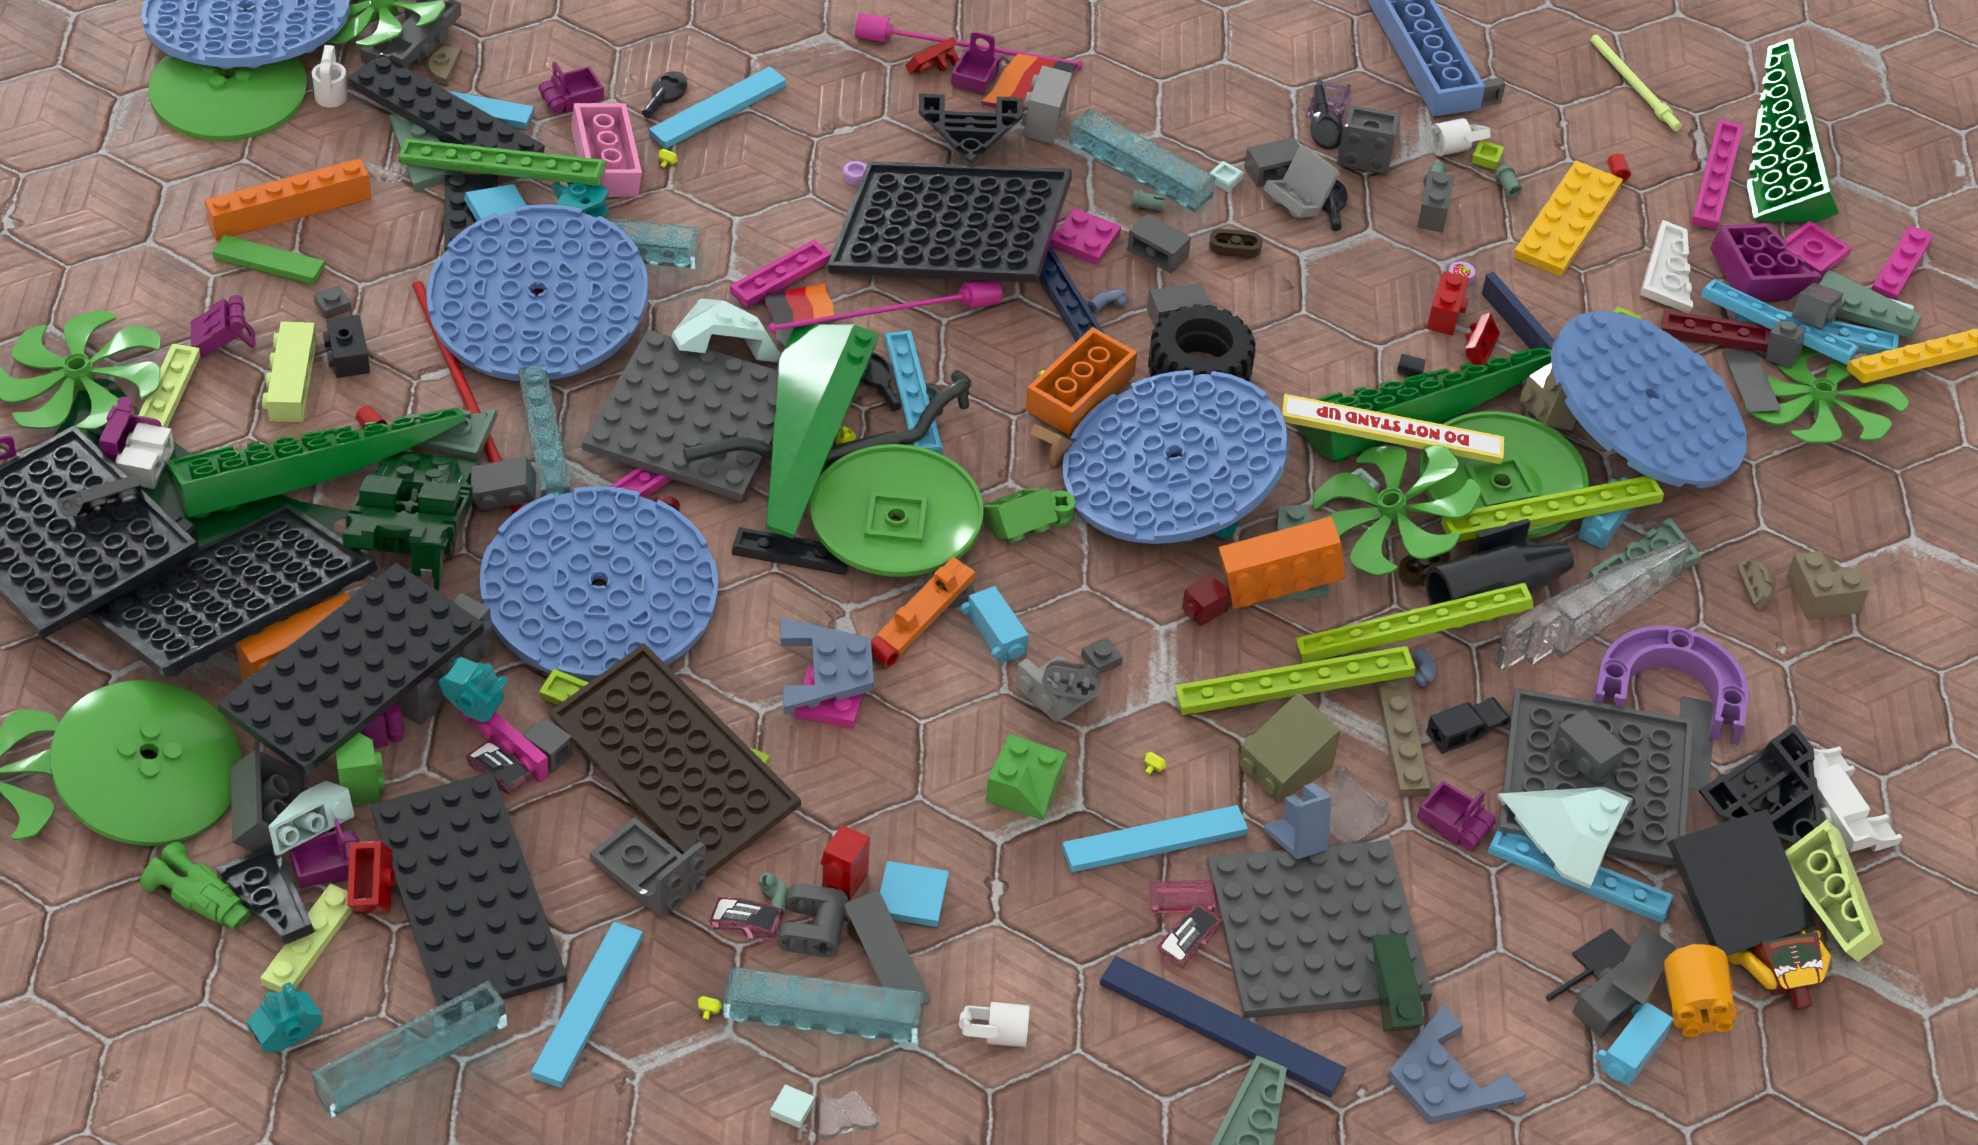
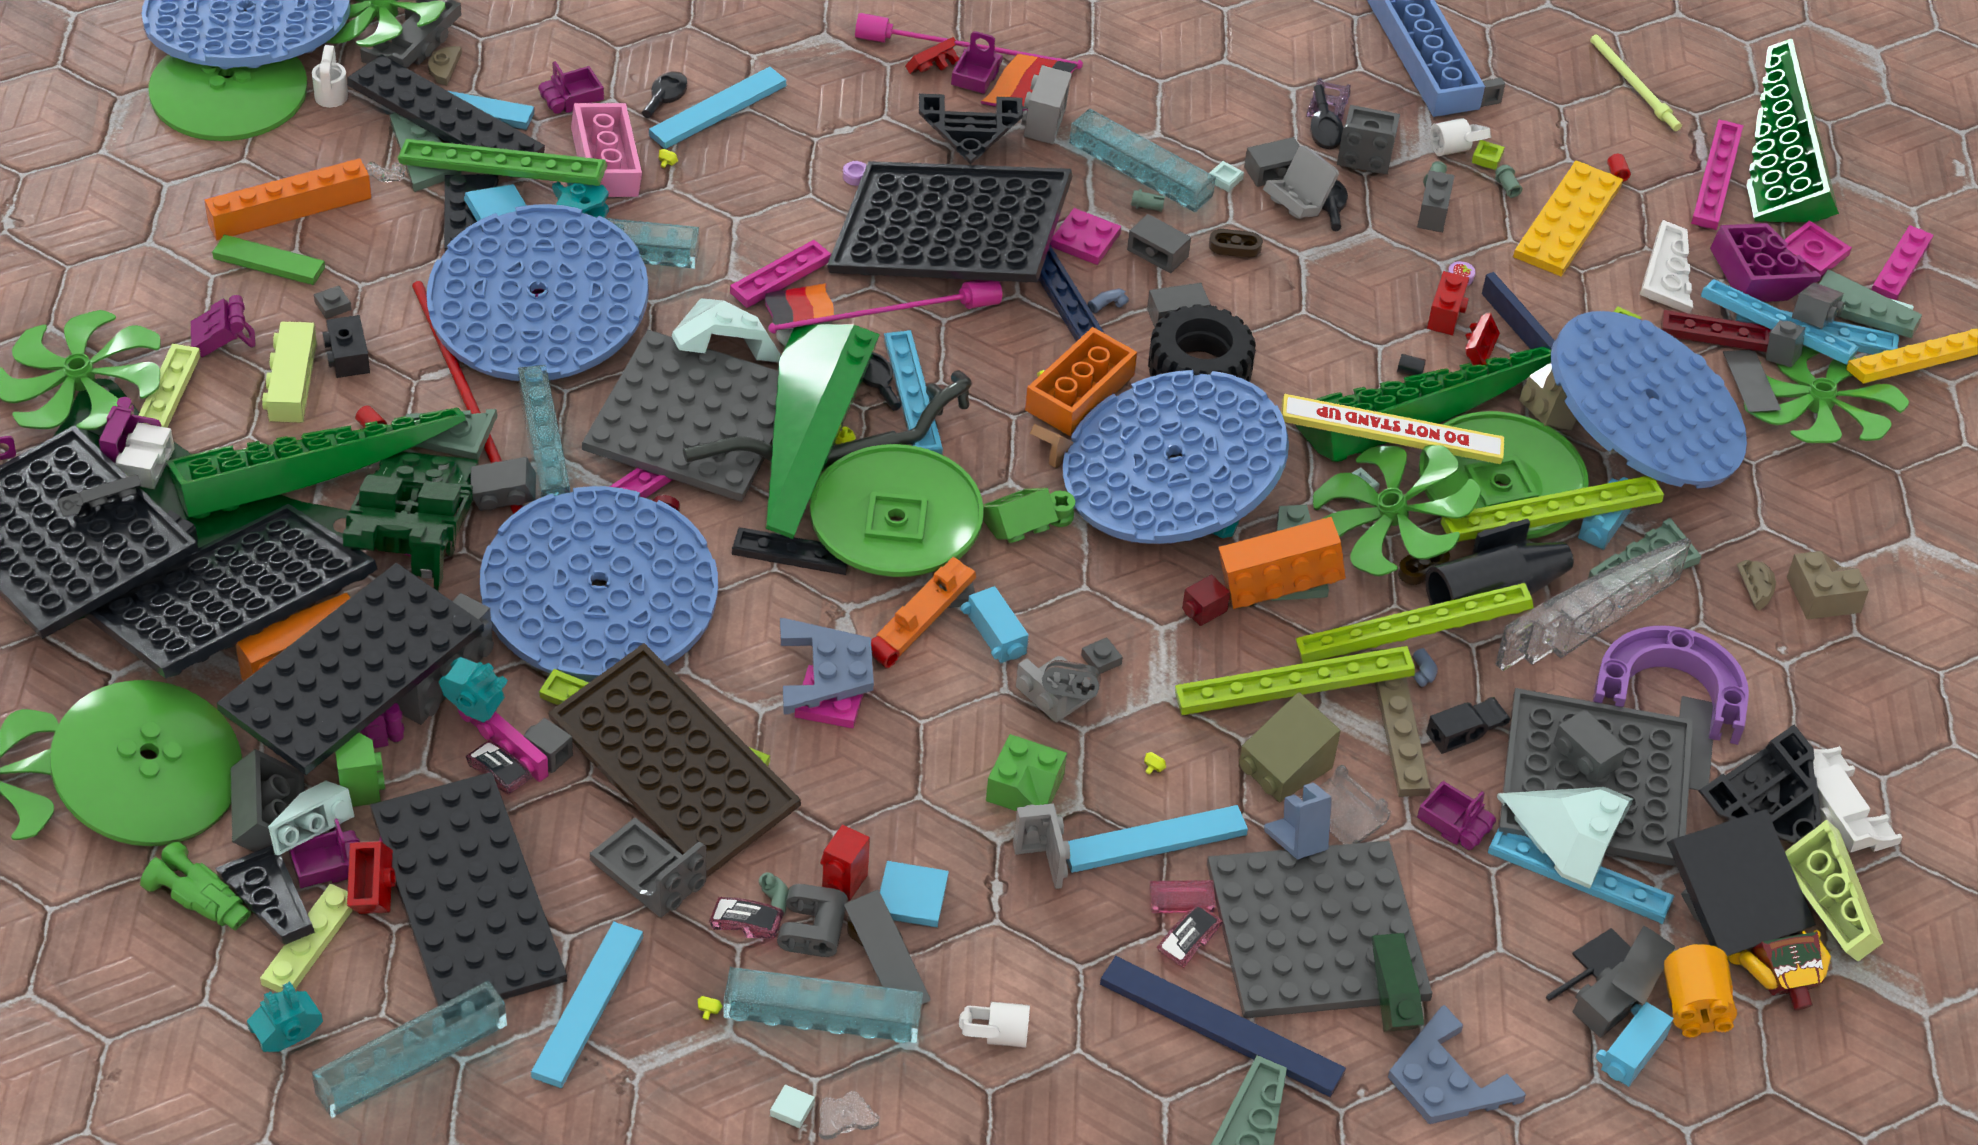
none -> light grey bracket [1013,803,1070,889]

